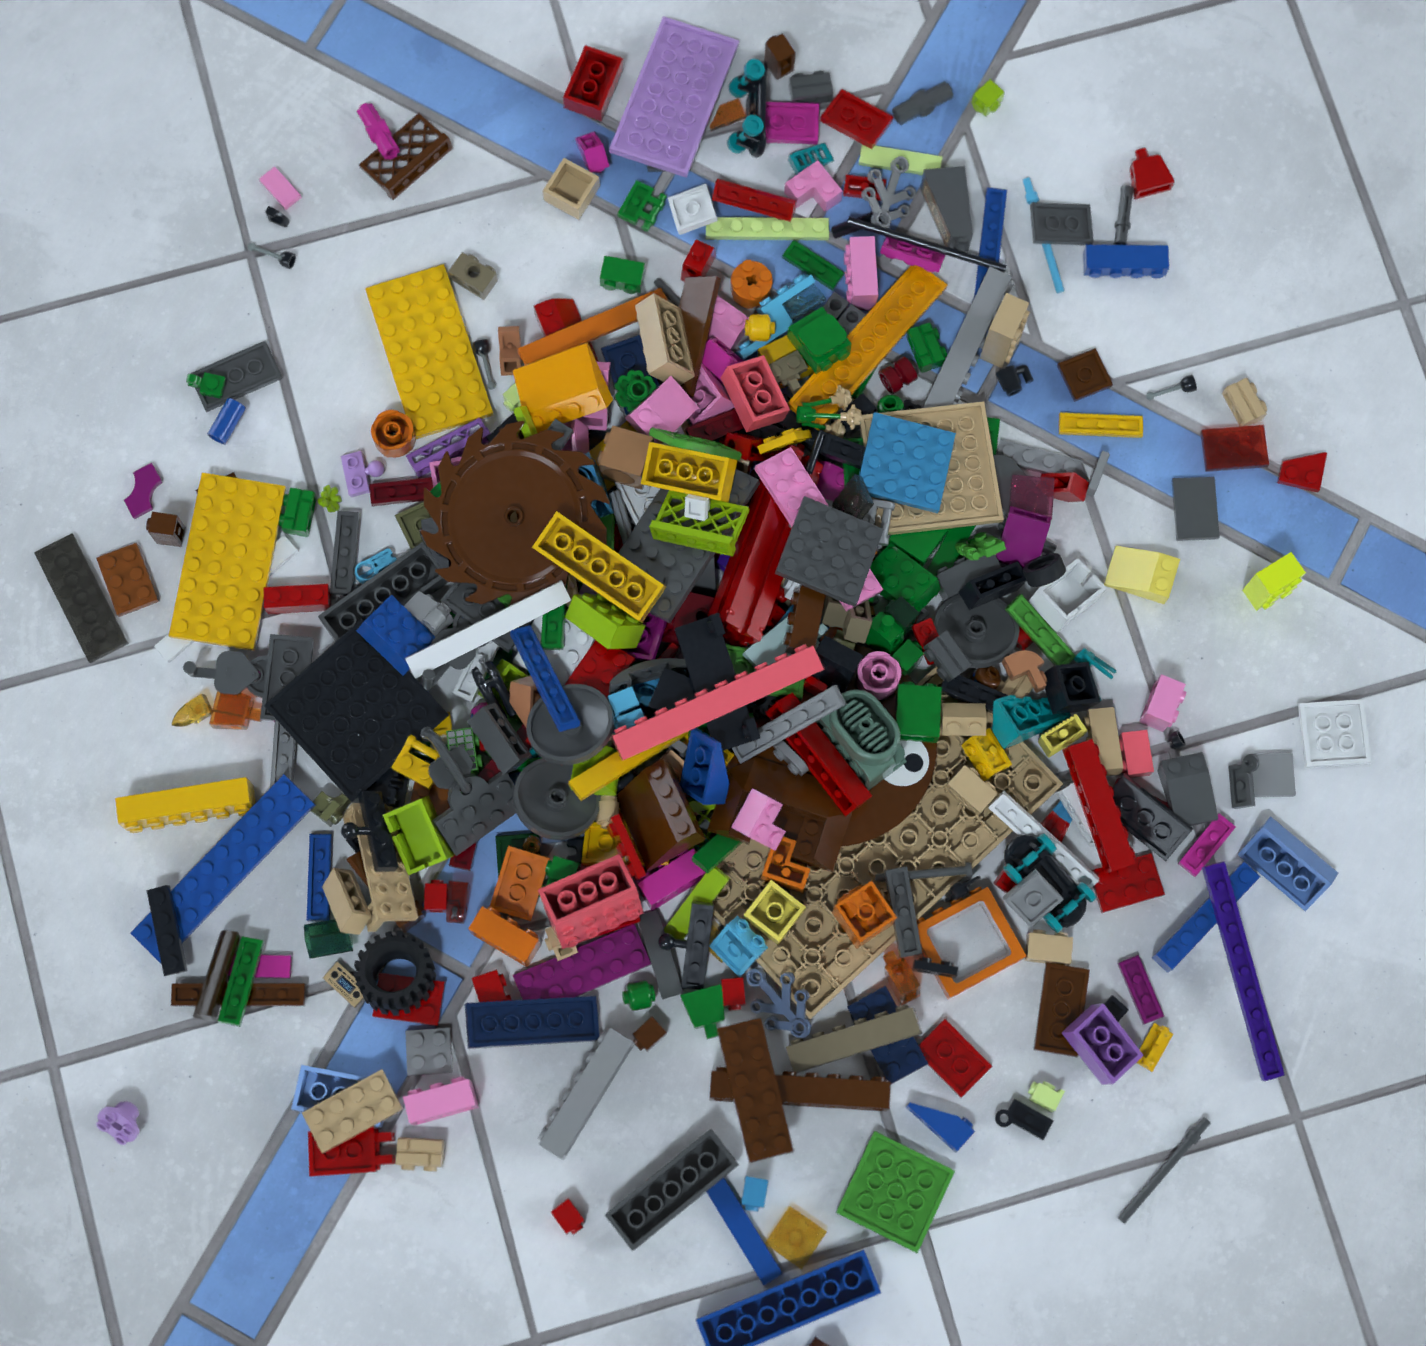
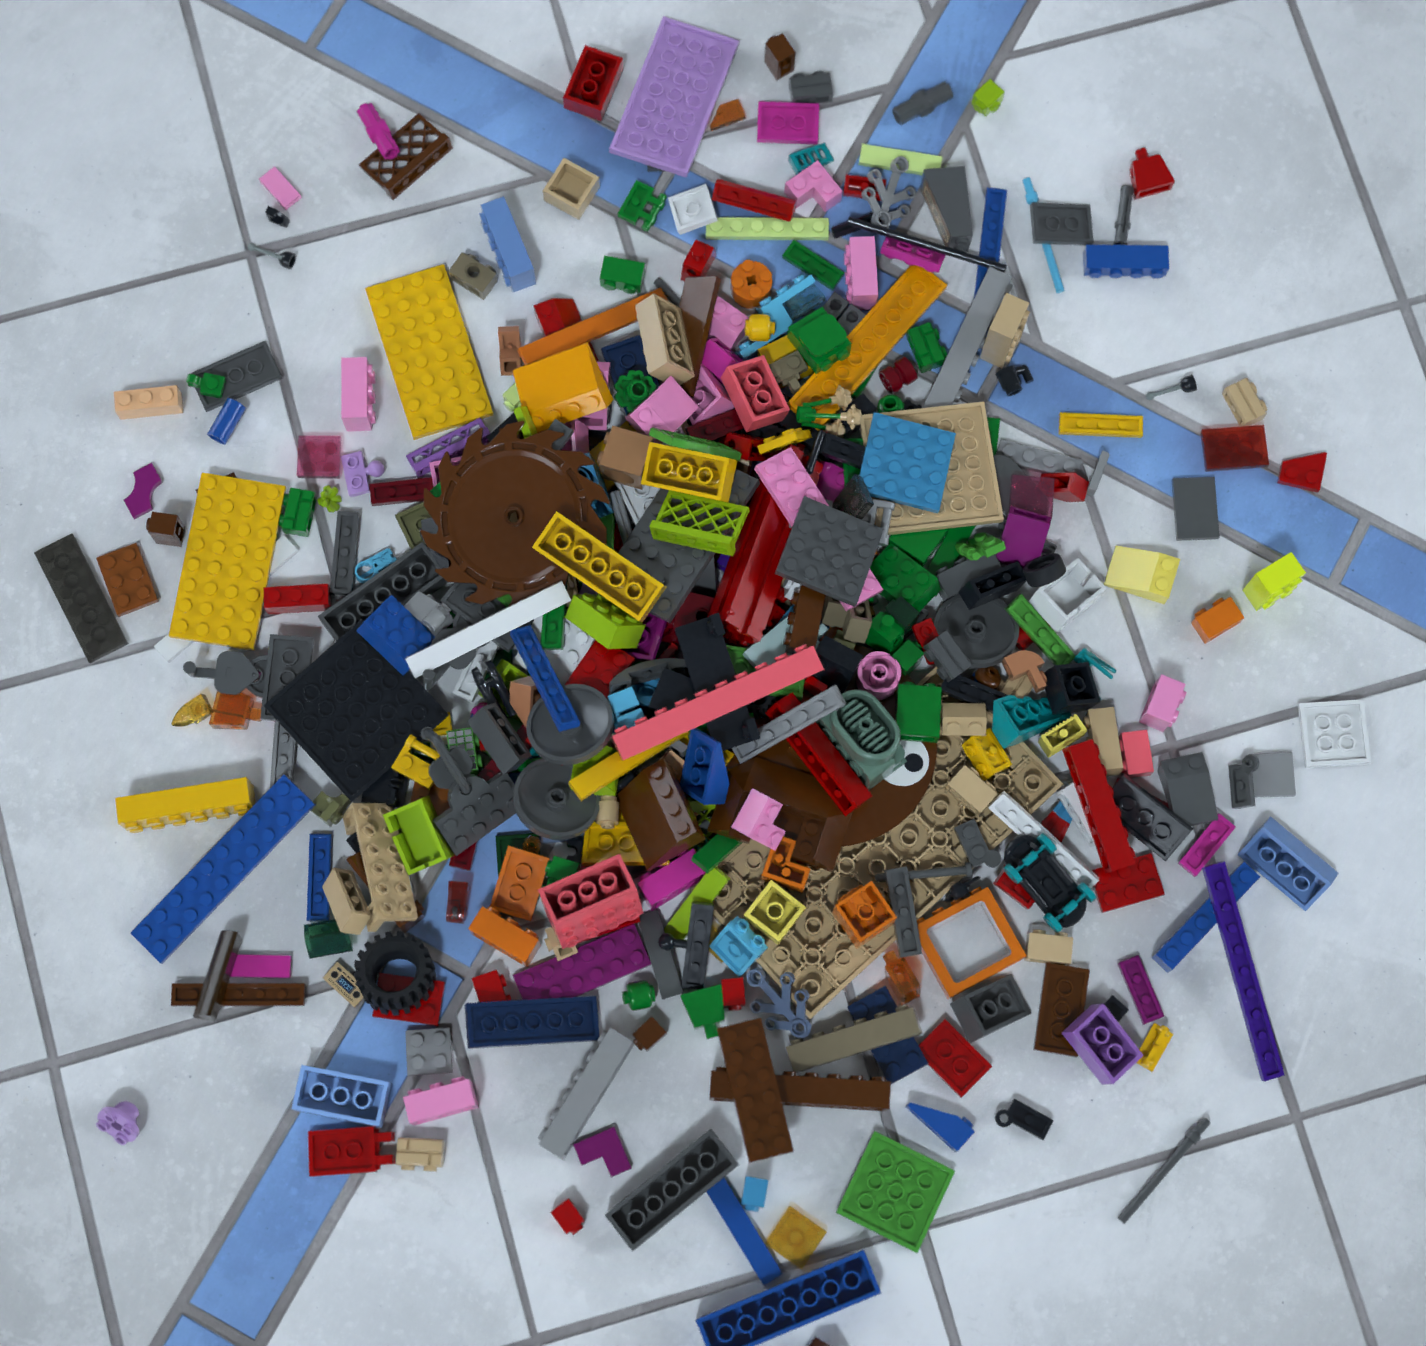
black plate [146,885,188,976] -> none
green plate [218,936,264,1027] -> none
tan plate [302,1069,403,1153] -> none
black plate [341,791,399,872] -> none
orange brick [371,410,416,458] -> none
red brick [424,880,449,913] -> none
hinge [473,339,496,390] -> none
dark pink slope [575,132,610,173] -> none
red plate [606,814,646,881] -> none
white tile [684,494,711,521] -> none
piece [727,59,768,158] -> none
light grey plate [773,741,809,776] -> none
red plate [820,89,893,149] -> none
black plate [912,957,959,978] -> none
light grey tile [1002,869,1064,928] -> none
yellowish green brick [1028,1081,1065,1112] -> none
reddish brown plate [1057,348,1113,402] -> none
black hinge [1167,730,1186,749] -> none
none -> light nougat brick [114,385,183,420]
none -> clear pink plate [297,435,342,479]
none -> bright pink brick [341,357,376,431]
none -> medium blue brick [479,196,536,293]
none -> magenta tile [573,1127,632,1178]
none -> dark grey slope [950,974,1031,1043]
none -> dark grey hinge [954,819,1001,868]
none -> orange brick [1191,597,1245,644]

